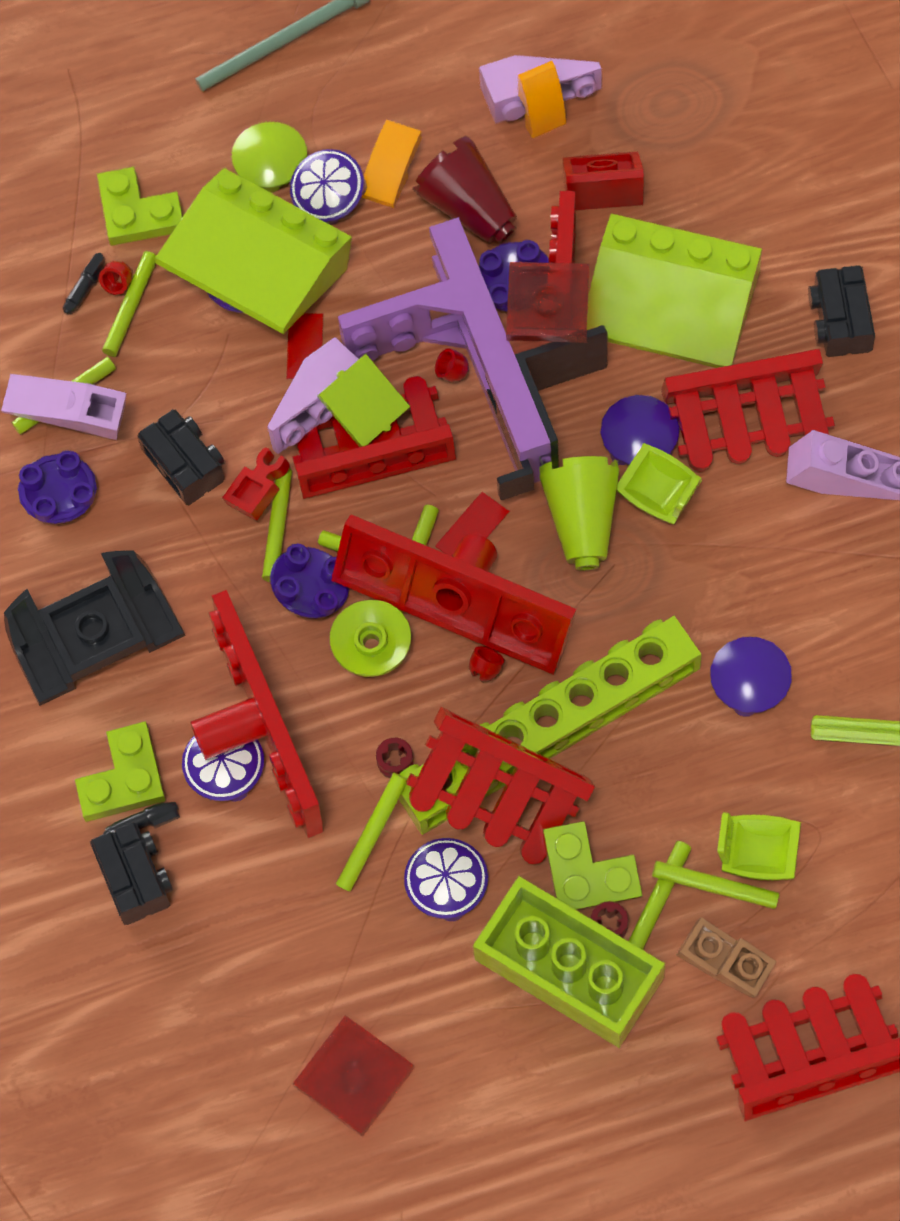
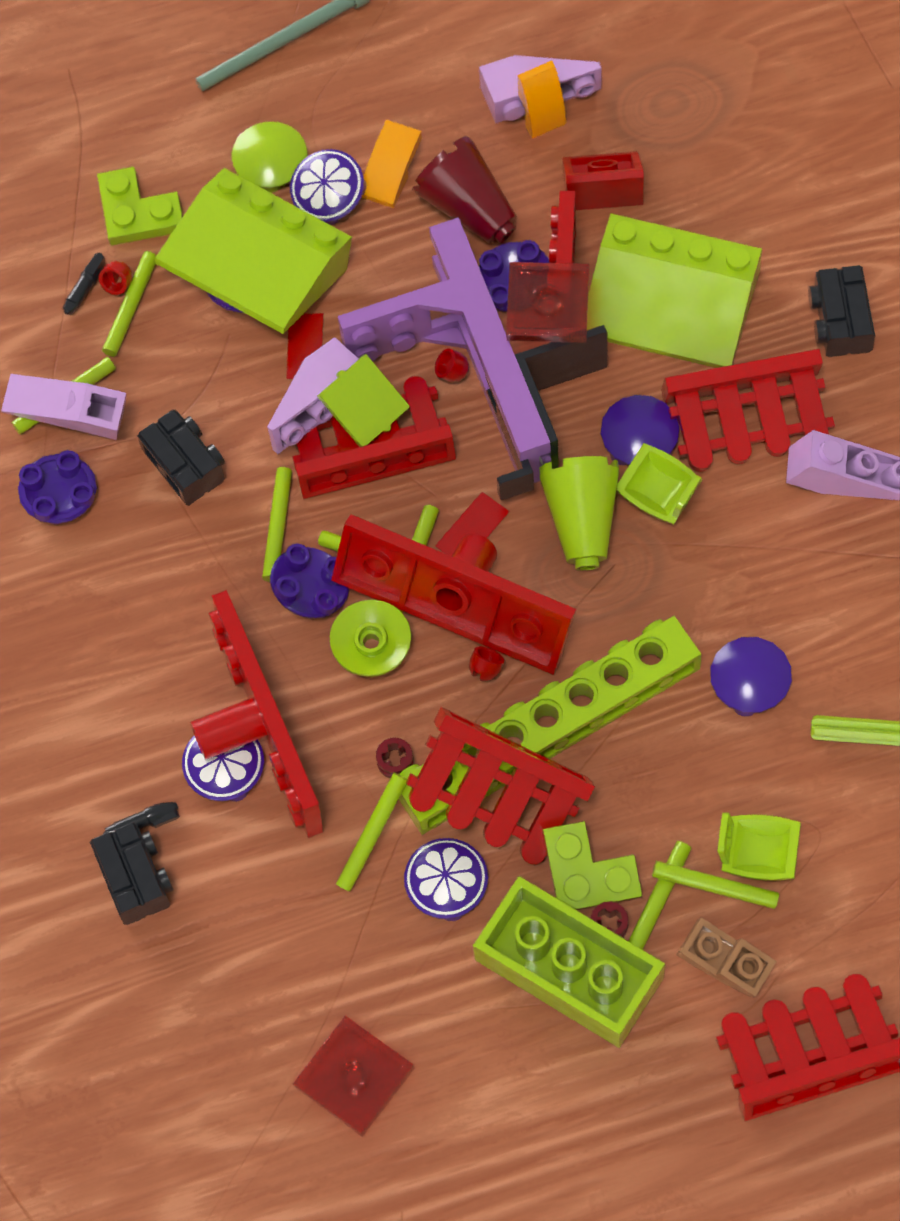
black piece [4,550,186,706] -> none
lime plate [75,721,166,822] -> none
red plate [222,447,290,521] -> none

